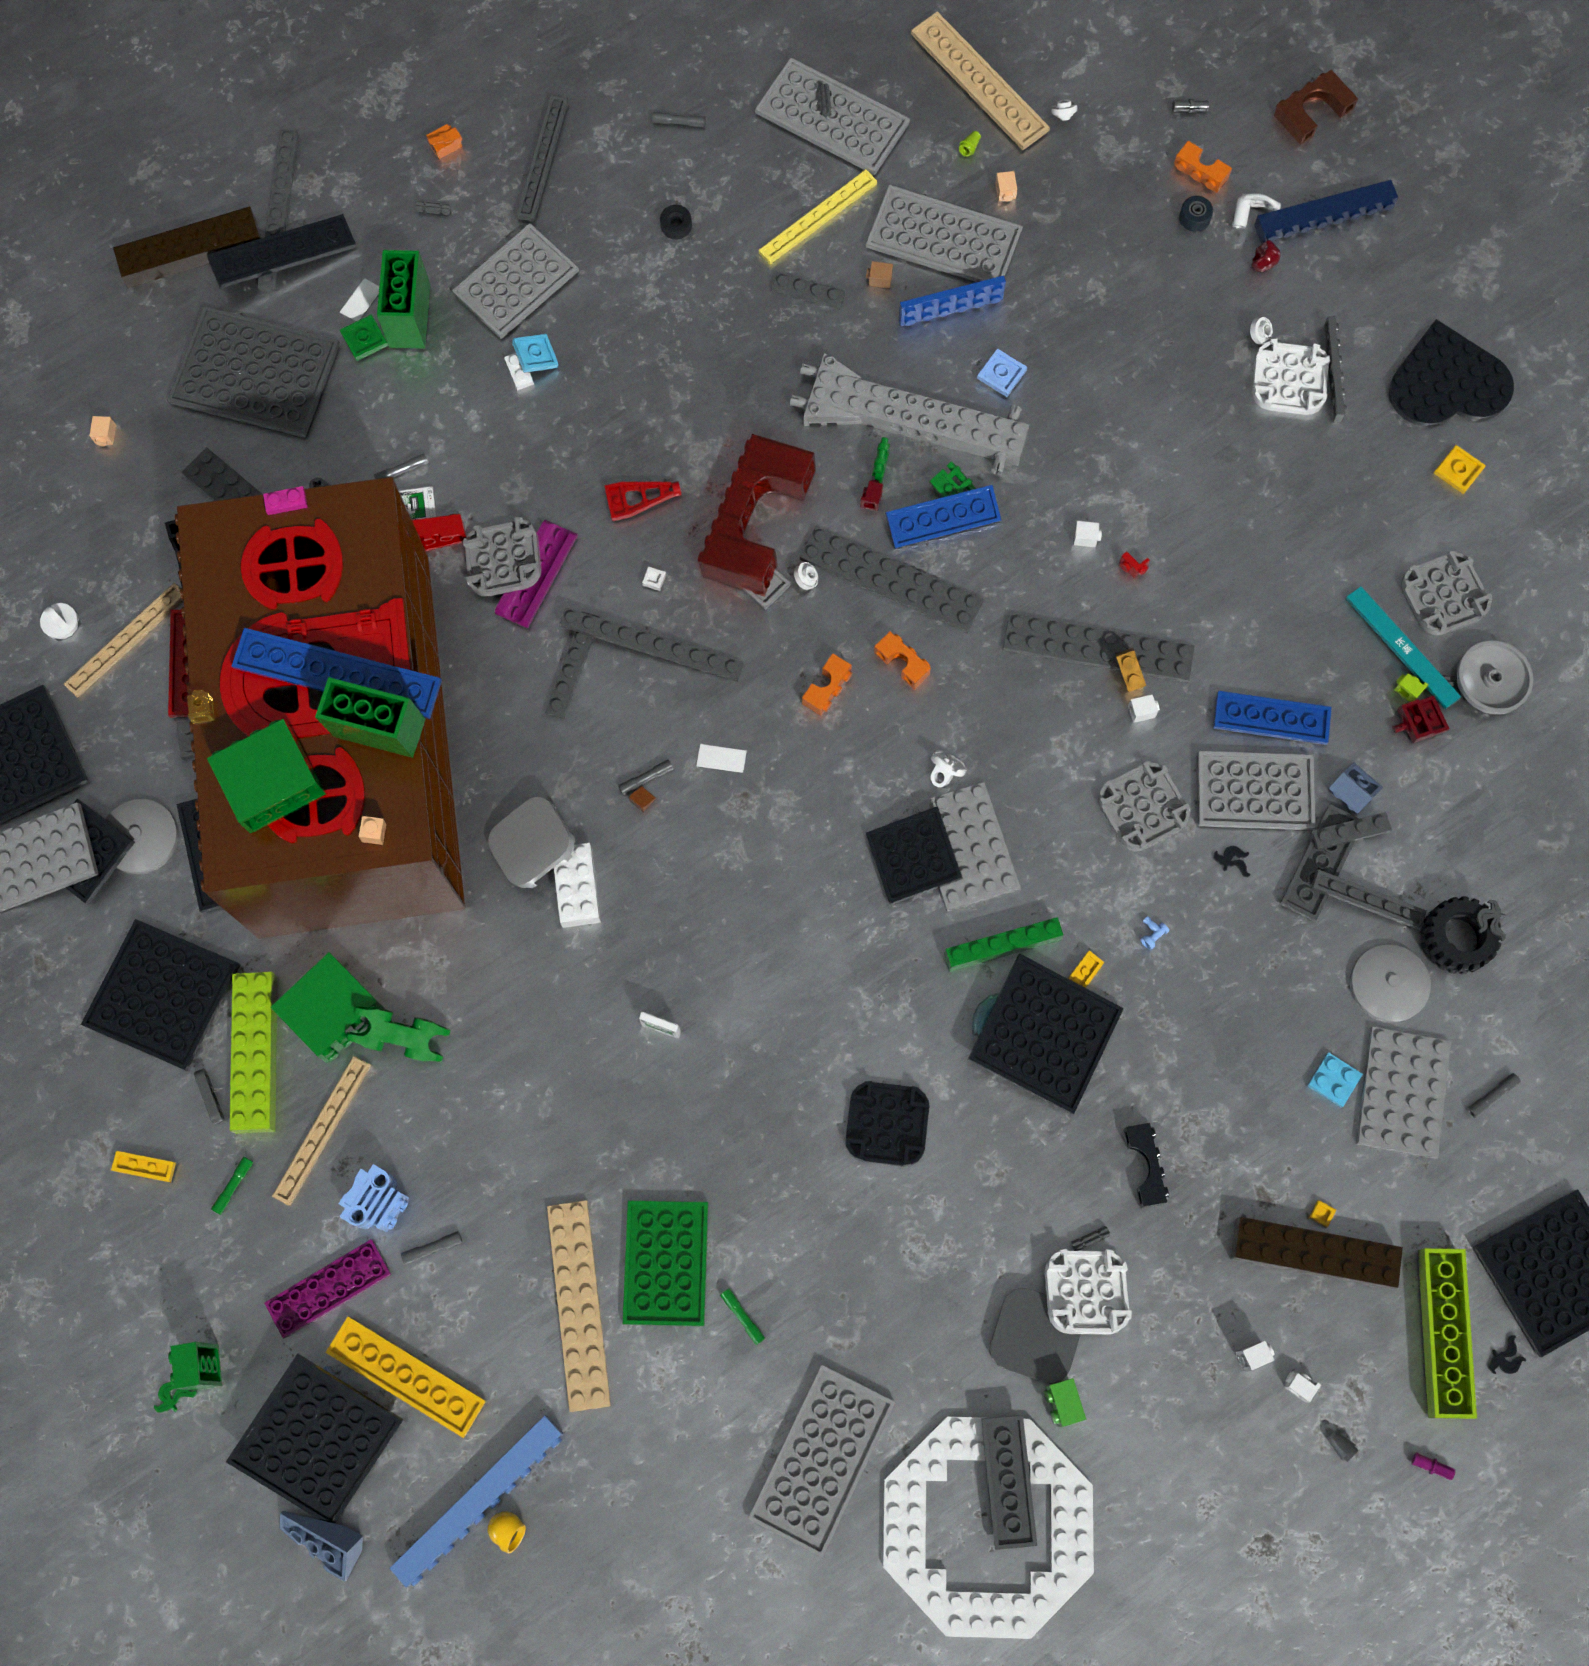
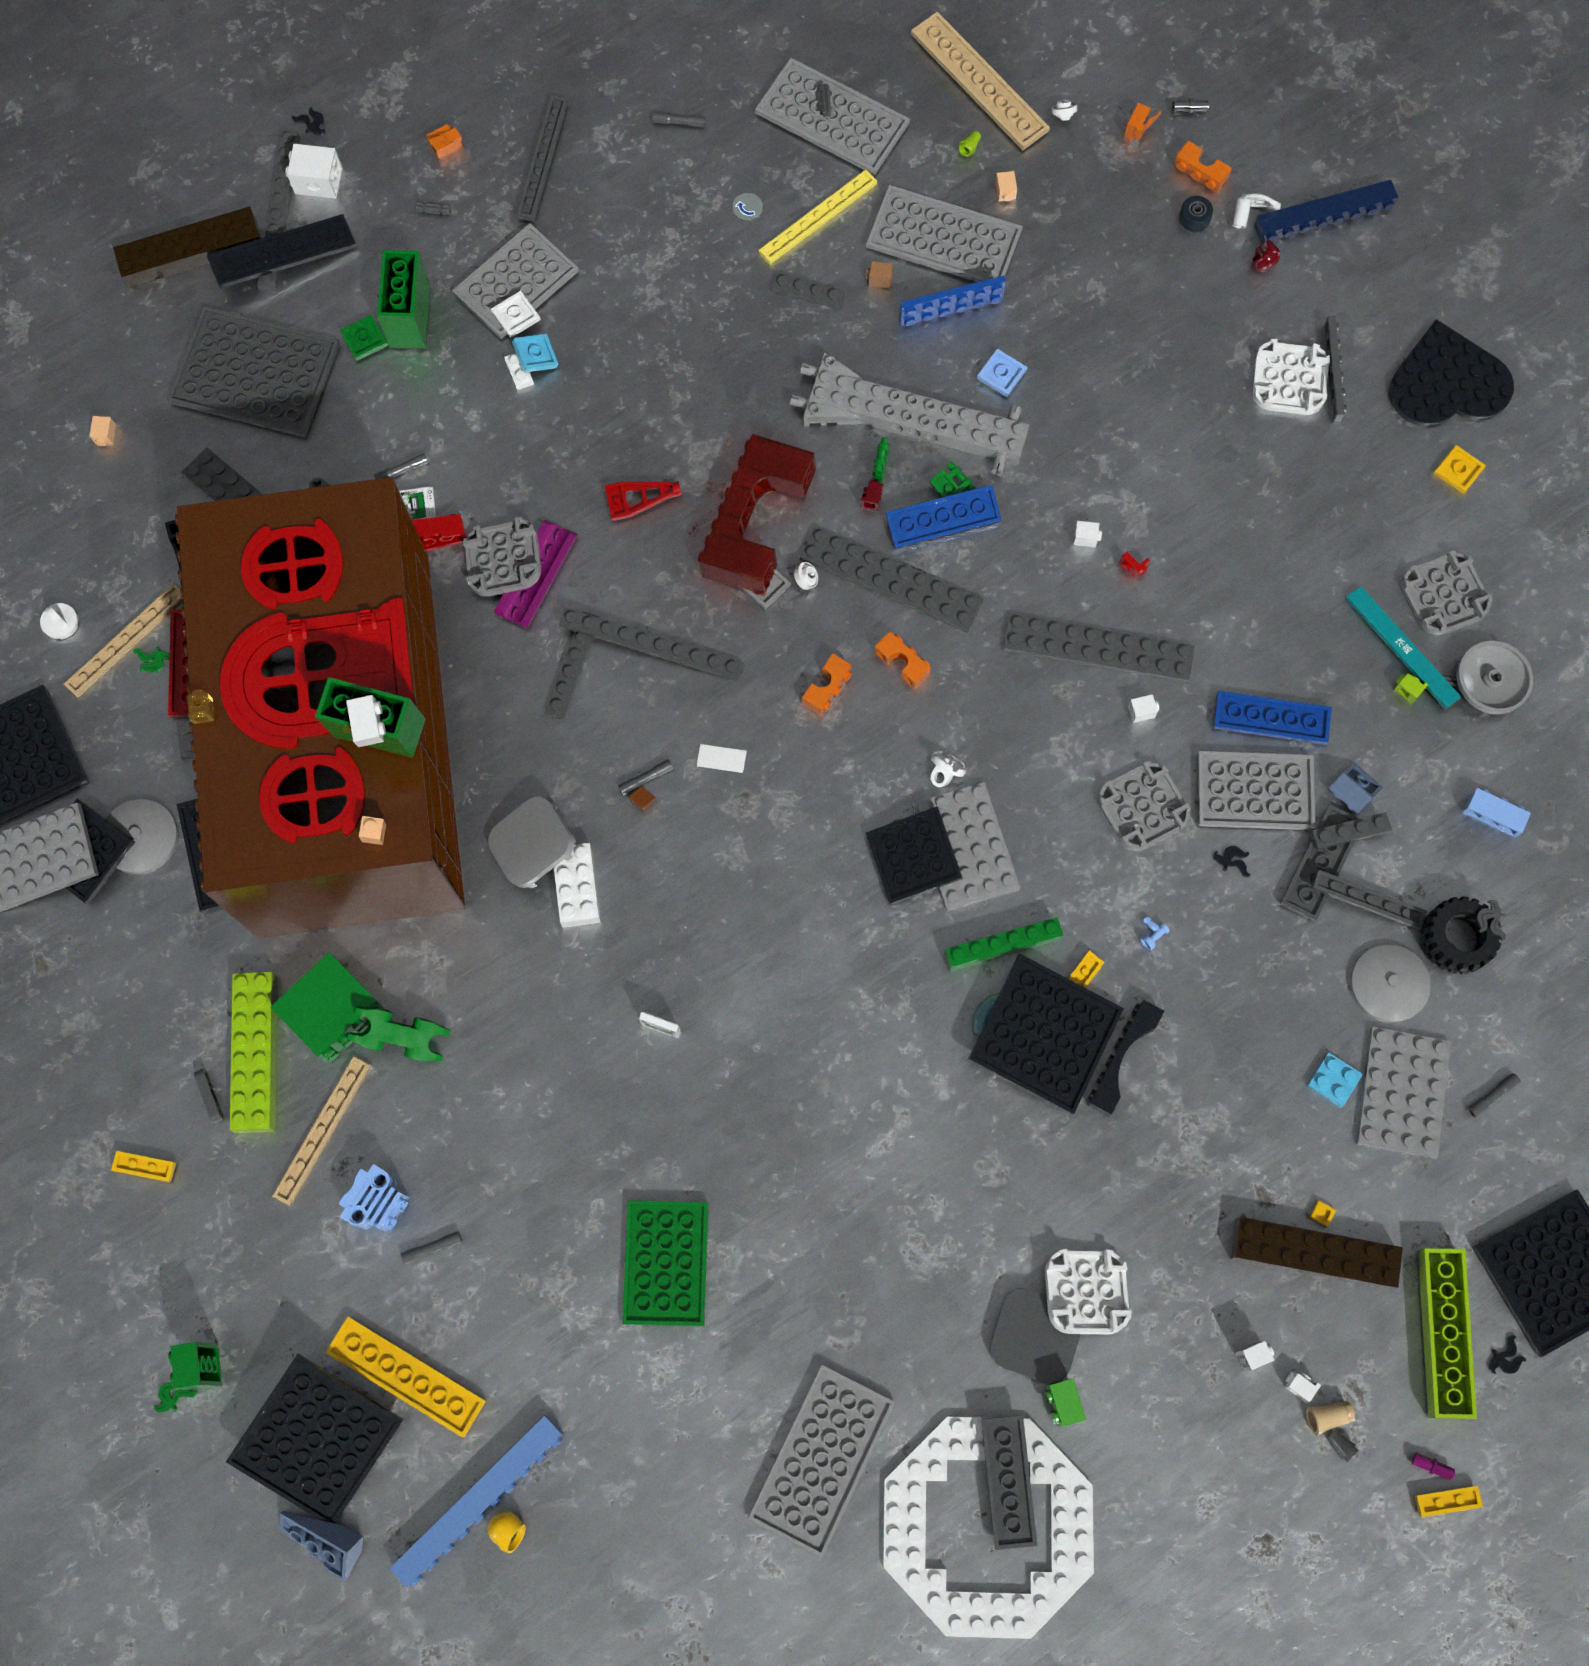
black plate [80,919,241,1071] -> none
green brick [207,719,326,834] -> none
green piece [211,1156,254,1215] -> none
blue plate [232,628,442,719] -> none
dark pink plate [263,486,308,515] -> none
magenta plate [264,1239,391,1339] -> none
white sticker [340,278,379,321] -> none
tan plate [547,1200,611,1412] -> none
white plate [642,566,666,591] -> none
black tyre [660,205,692,240] -> none
green piece [720,1288,766,1345] -> none
black tile [846,1081,930,1167] -> none
dark grey axle [1071,1226,1110,1251] -> none
pearl gold brick [1115,648,1146,692] -> none
black arch [1124,1123,1169,1208] -> none
white plate [1250,317,1273,345] -> none
copper arch [1274,69,1358,145] -> none
dark red plate [1392,695,1450,744] -> none
none -> green piece [133,647,170,673]
none -> white brick [286,144,343,199]
none -> black piece [292,107,325,135]
none -> white brick [346,695,386,747]
none -> white tile [491,290,541,338]
none -> light grey sticker [732,193,763,220]
none -> black arch [1088,1000,1164,1117]
none -> orange piece [1124,103,1161,140]
none -> tan plant [1306,1401,1355,1436]
none -> yellow plate [1415,1485,1483,1517]
none -> light blue brick [1463,788,1531,838]

